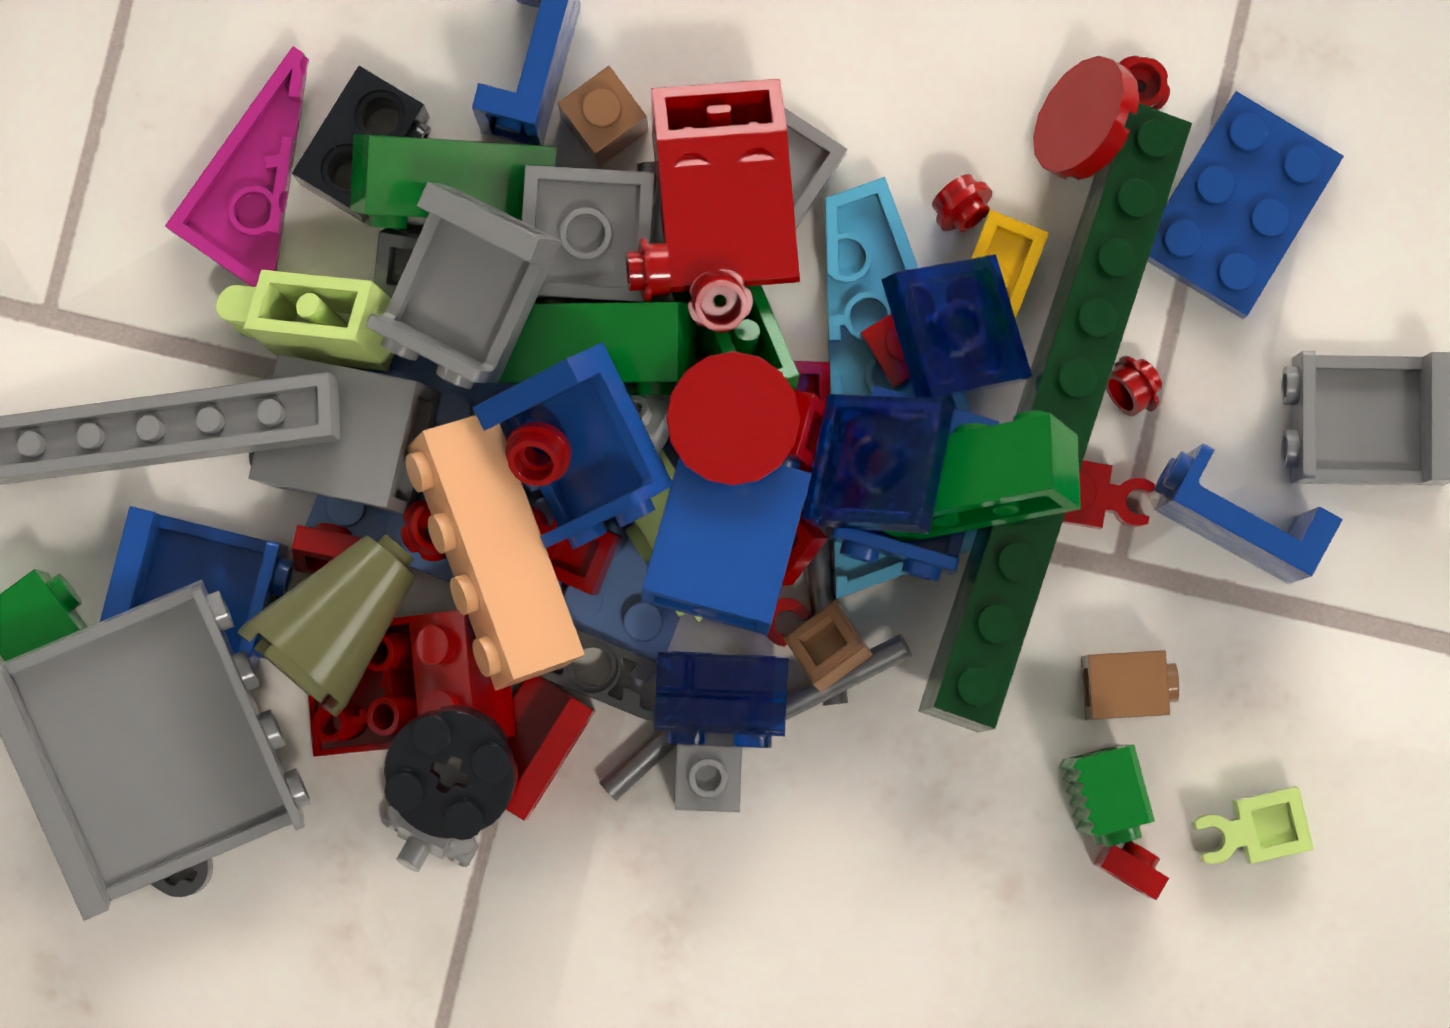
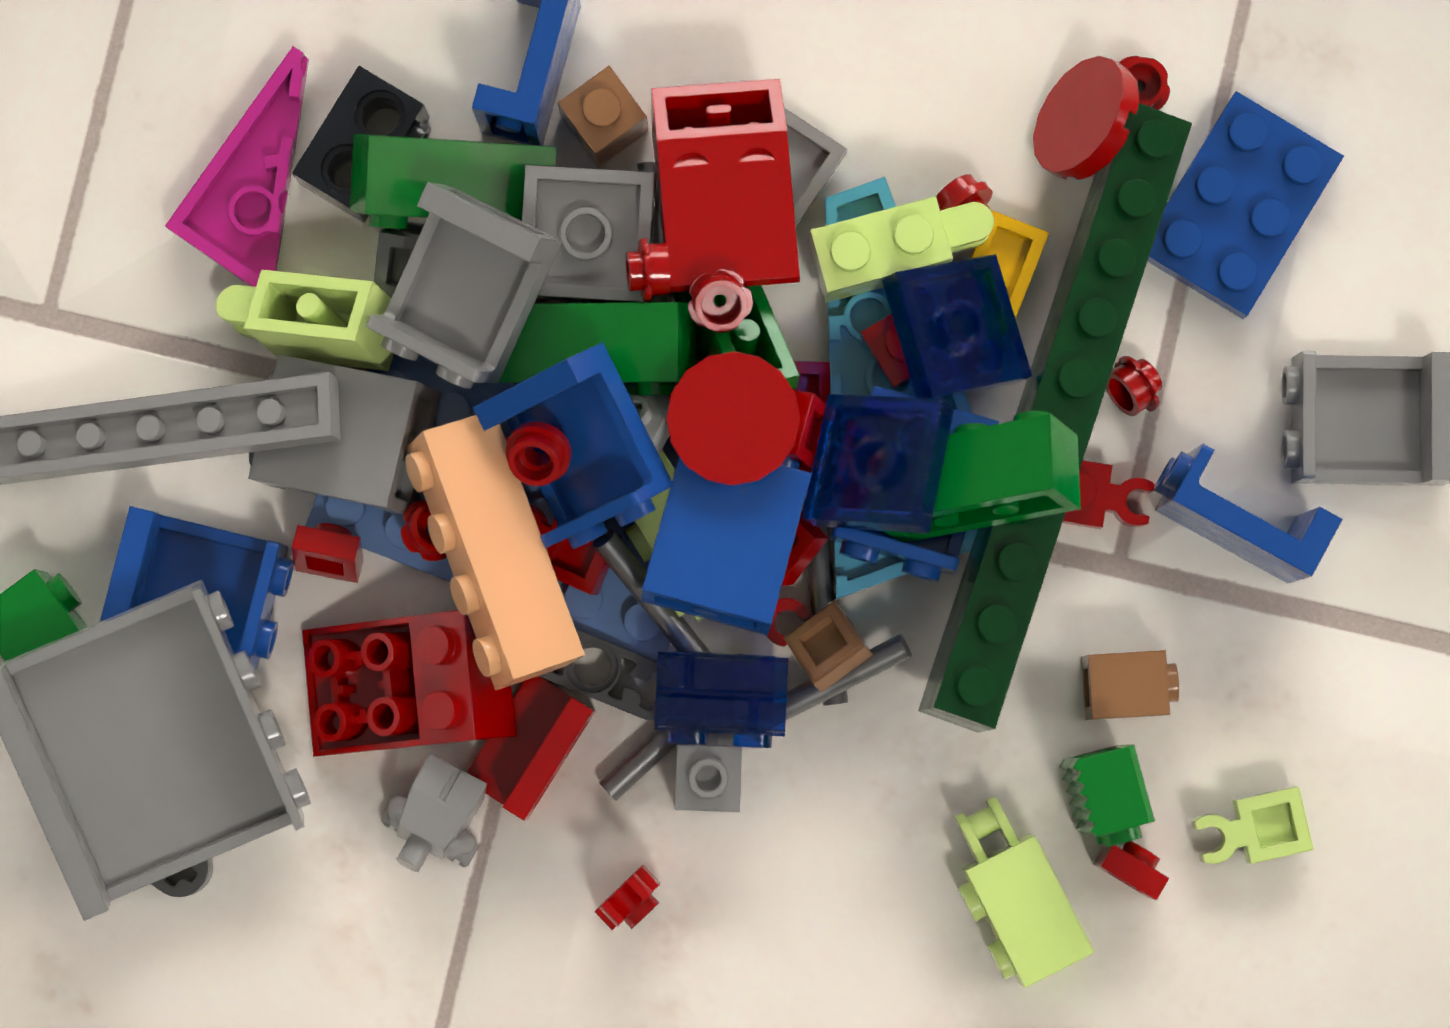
olive cone [237,534,415,718] -> none
black plate [384,705,518,840] -> none
none -> flat silver bar [593,529,721,682]
none -> red plate [594,865,660,930]
none -> yellowish green brick [808,196,994,303]
none -> yellowish green brick [954,796,1095,988]

